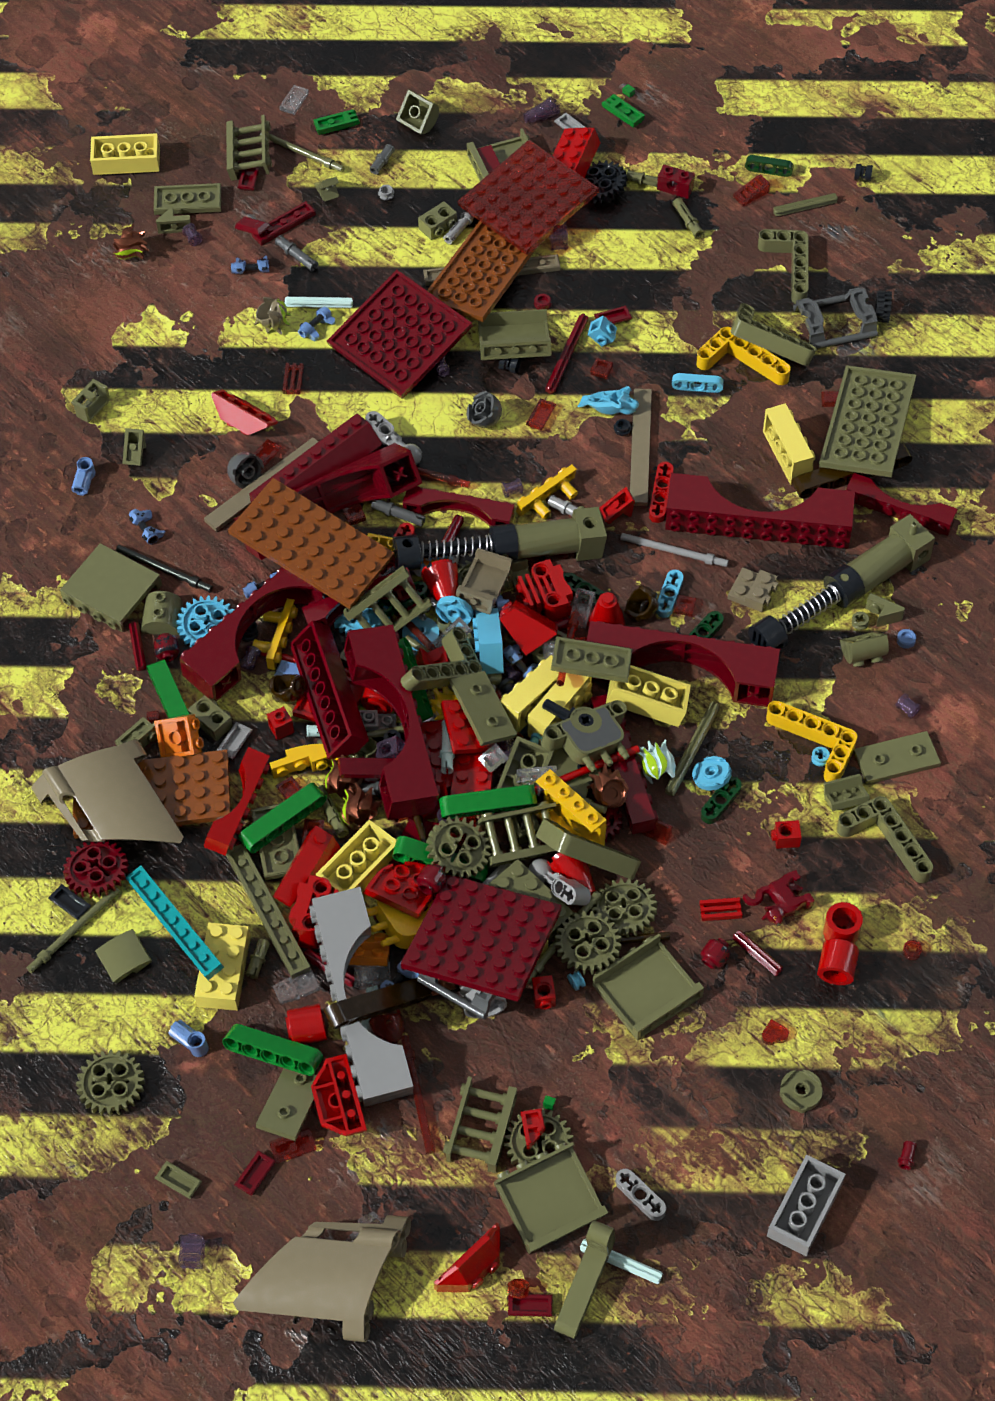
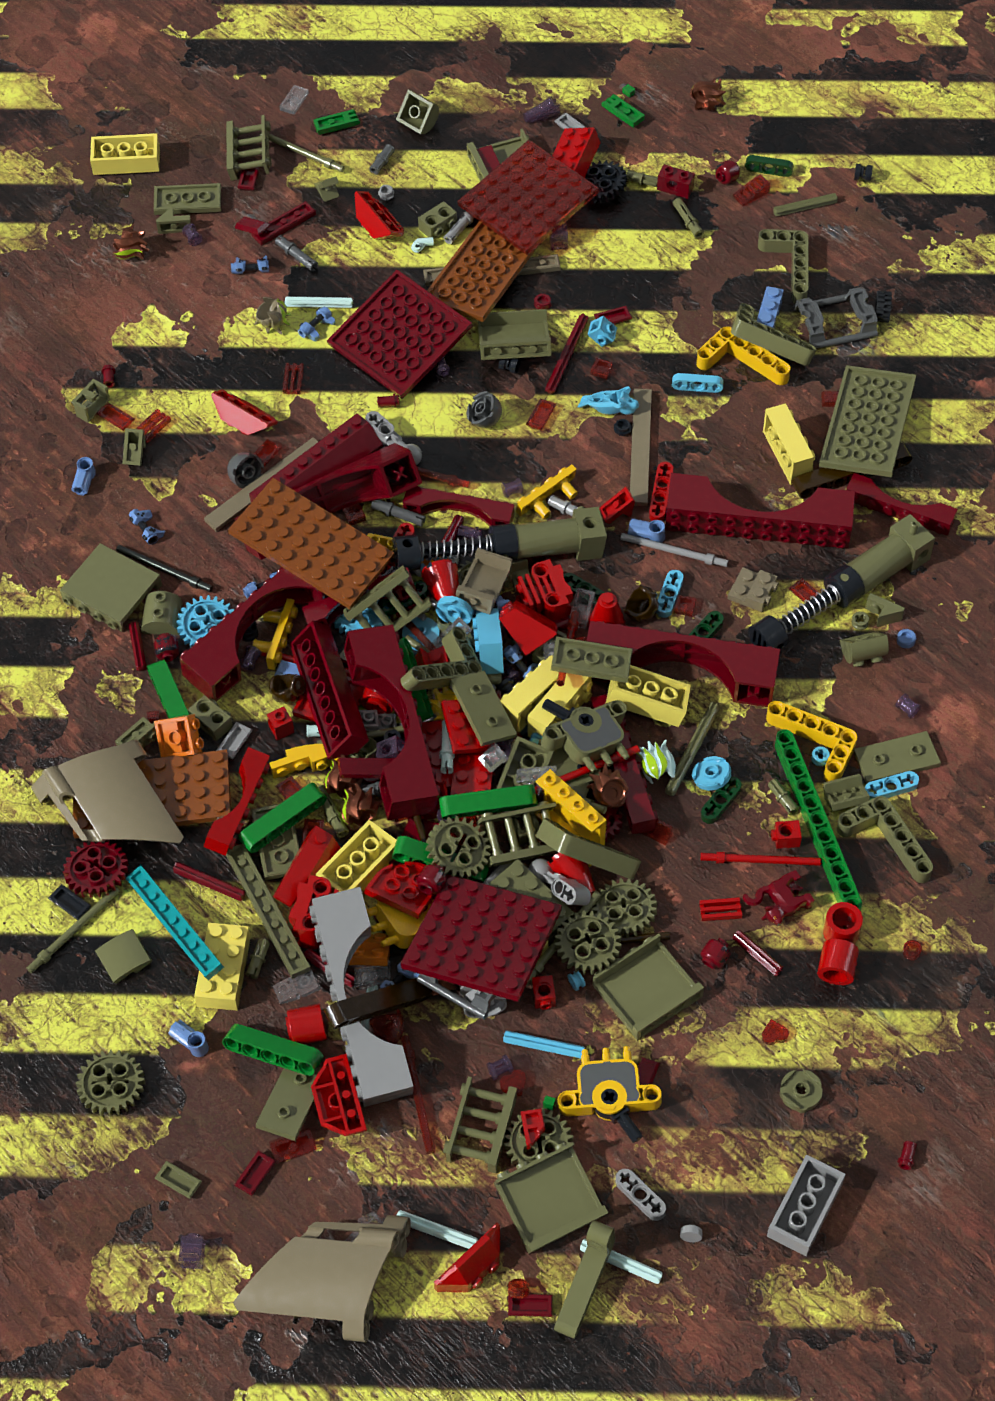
none -> clear red tile [96,402,135,431]
none -> dark red pin [101,364,115,388]
none -> clear red tile [135,409,171,443]
none -> dark red axle [173,862,246,901]
none -> red wedge [355,191,404,239]
none -> dark red pin [377,394,400,408]
none -> light aqua axle [396,1210,478,1249]
none -> light aqua arm [411,237,434,253]
none -> clear purple pin [458,524,482,539]
none -> clear purple bush [486,1054,514,1080]
none -> clear red tile [500,1070,526,1096]
none -> medium azure axle [503,1030,585,1058]
none -> piece [558,1046,662,1143]
none -> medium blue piece [628,519,665,543]
none -> dark red tile [637,1056,660,1085]
none -> light grey tile [680,1225,702,1242]
none -> copper hair [689,78,726,111]
none -> red bar [700,851,821,866]
none -> dark red head [715,160,740,185]
none -> medium blue arch [757,286,784,329]
none -> olive axle [768,779,799,815]
none -> green beam [775,729,862,911]
none -> clear red tile [789,578,818,603]
none -> medium azure beam [865,771,919,800]

